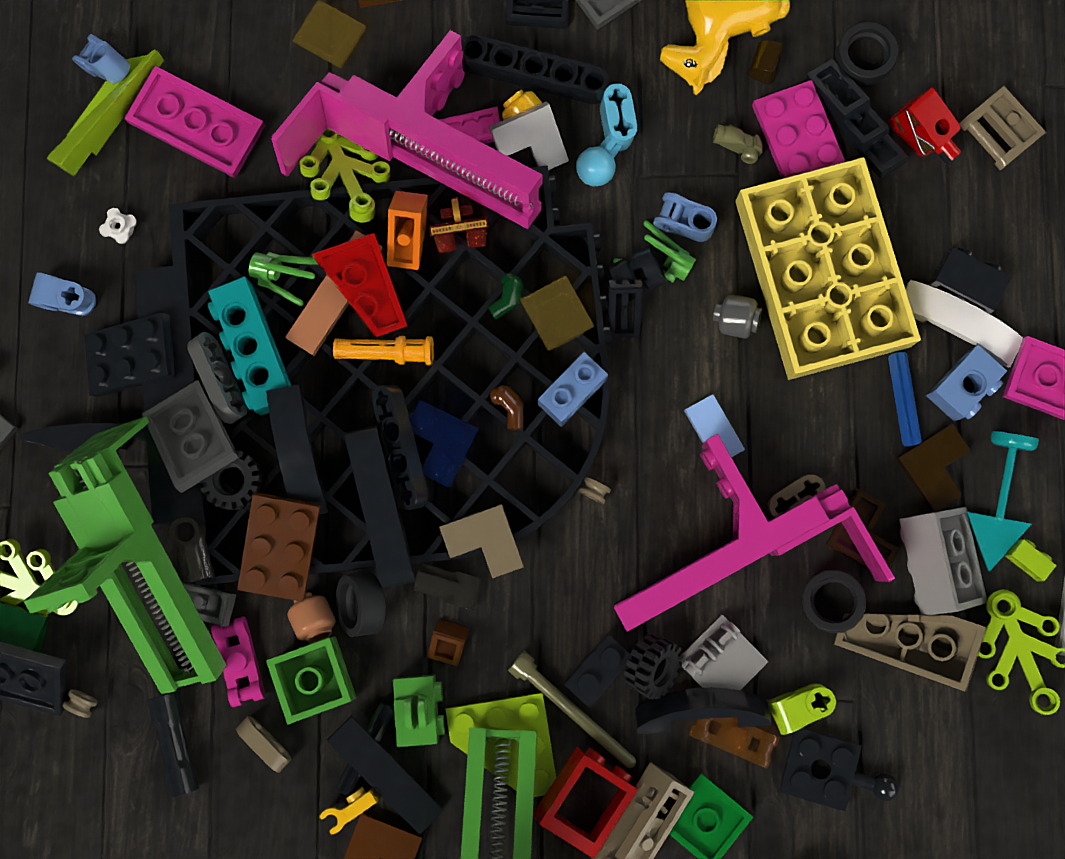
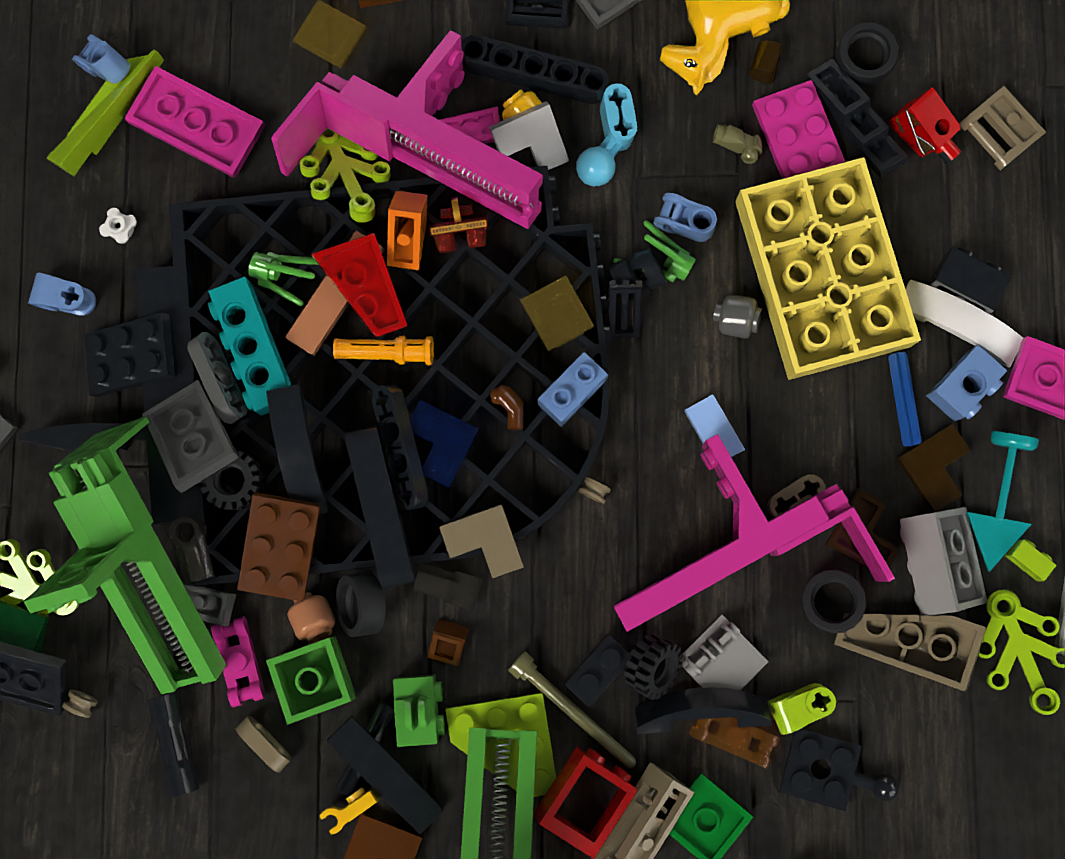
dark green arm [487,273,523,320] -> none

